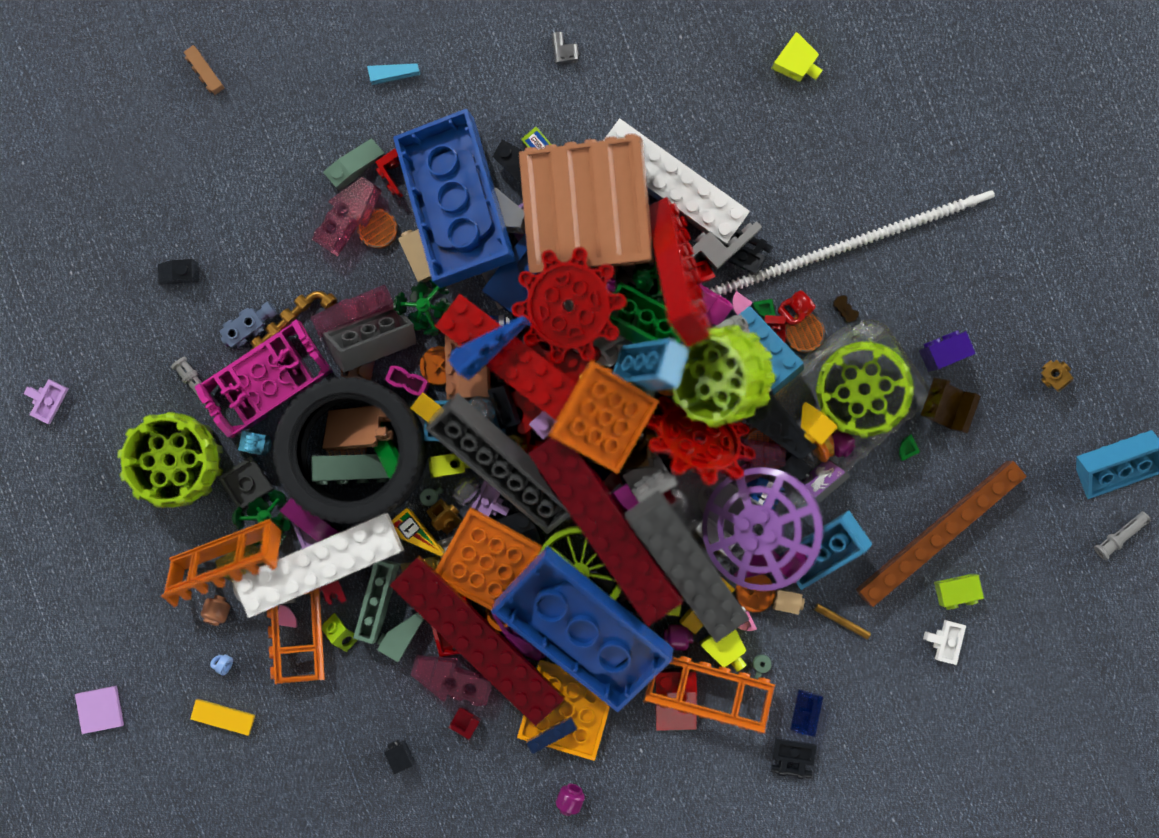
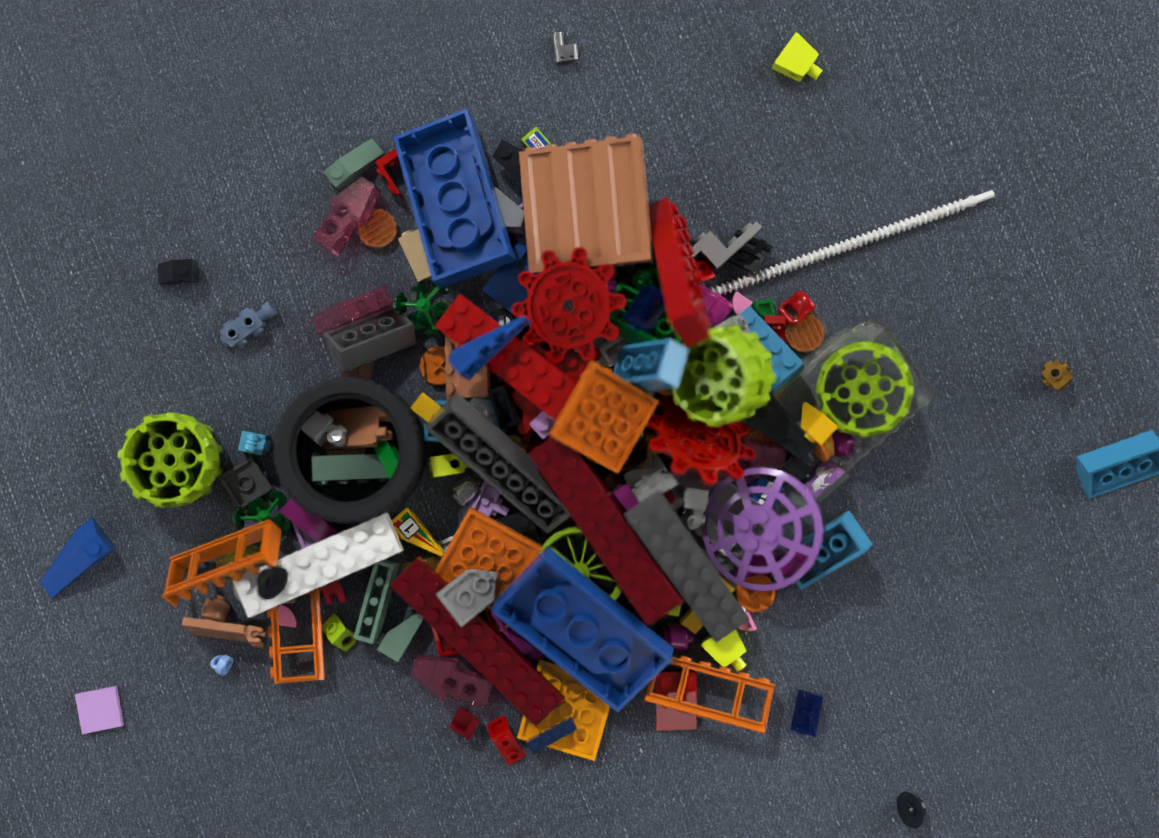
lavender hinge [24,379,69,424] -> none
light grey pin [171,356,221,407] -> none
medium nougat piece [184,45,225,95] -> none
yellow tile [190,699,255,736] -> none
dark pink piece [195,319,333,438] -> none
pearl gold bar [250,291,338,351] -> none
medium azure piece [367,64,420,85] -> none
black brick [384,740,415,774] -> none
dark pink brick [385,366,430,397] -> none
sand green piece [419,487,444,507] -> none
pearl gold brick [426,498,462,535] -> none
magenta head [556,784,585,816] -> none
white brick [603,118,750,246] -> none
sand green piece [753,654,772,679] -> none
black plate [770,738,817,779] -> none
tan brick [772,589,805,615] -> none
pearl gold bar [814,603,871,640] -> none
dark brown piece [833,295,859,323] -> none
dark orange brick [855,461,1027,607] -> none
green tile [899,434,920,461] -> none
dark purple brick [919,330,976,372] -> none
dark brown panel [921,378,981,434] -> none
white hinge [923,620,966,665] -> none
lime brick [934,573,984,610] -> none
light grey pin [1094,511,1151,561] -> none
none -> blue wedge [40,518,117,598]
none -> nougat tile [182,617,267,648]
none -> black piece [256,566,288,600]
none -> light grey brick [301,410,348,448]
none -> light grey tile [436,569,497,627]
none -> red bracket [486,715,526,765]
none -> clear blue hinge [623,286,666,333]
none -> light grey brick [675,485,709,530]
none -> black piece [896,792,926,828]

